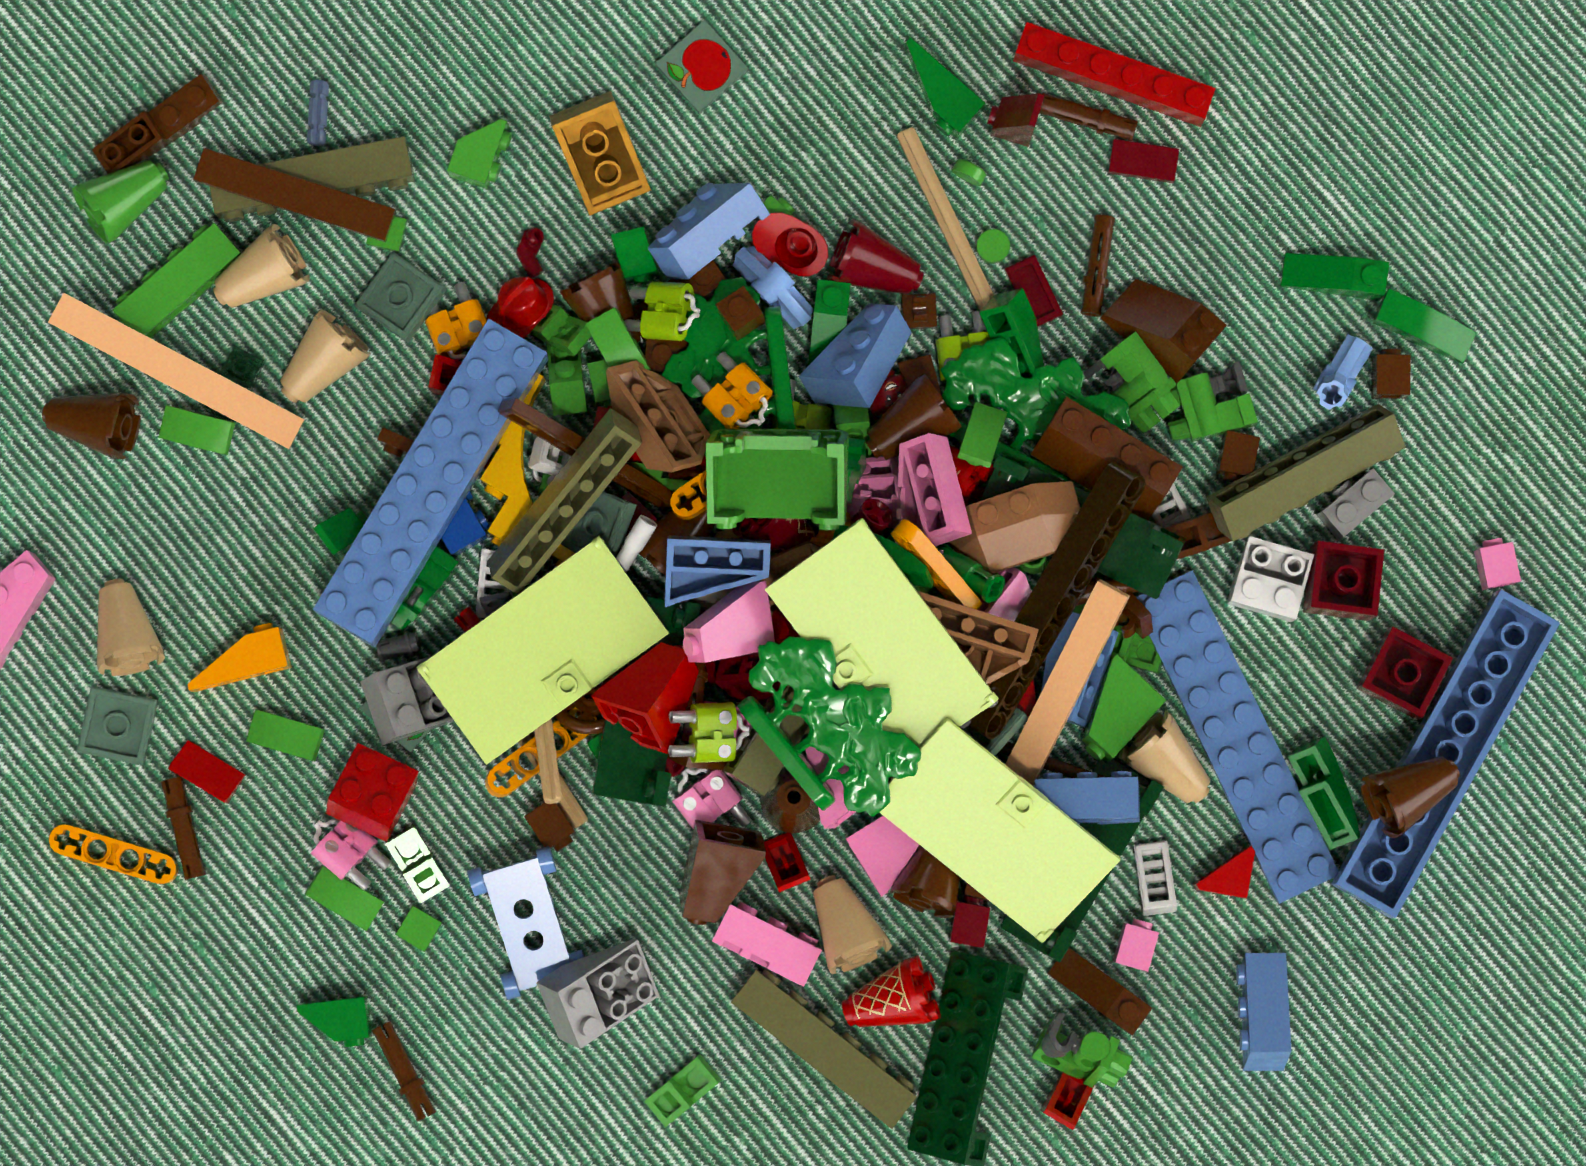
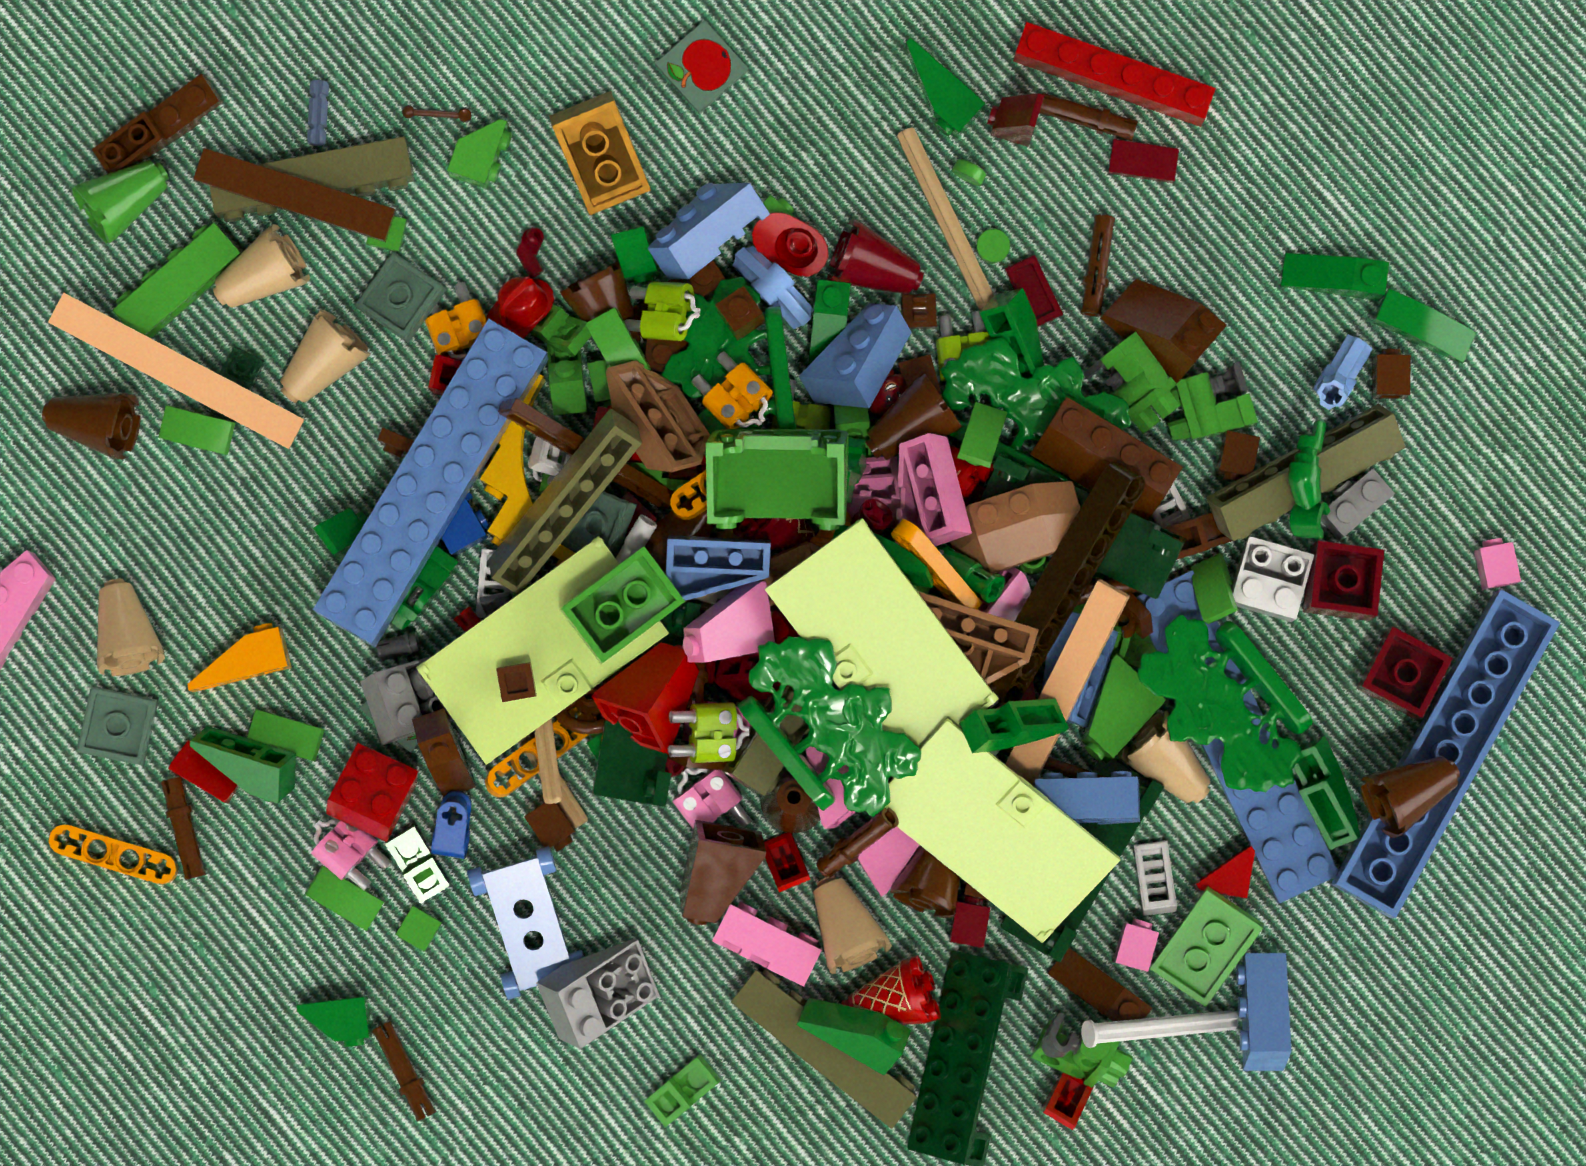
none -> green slope [190,726,296,803]
none -> reddish brown hinge [402,105,472,123]
none -> reddish brown slope [412,708,476,797]
none -> blue piece [431,790,472,859]
none -> reddish brown plate [496,662,537,702]
none -> bright green slope [560,546,685,664]
none -> green slope [796,998,911,1075]
none -> reddish brown pin [816,808,899,877]
none -> green slope [959,699,1069,754]
none -> white axle [1081,1010,1239,1048]
none -> green plant [1138,614,1313,793]
none -> bright green plate [1150,886,1264,1007]
none -> bright green slope [1191,553,1238,624]
none -> green piece [1288,420,1330,539]

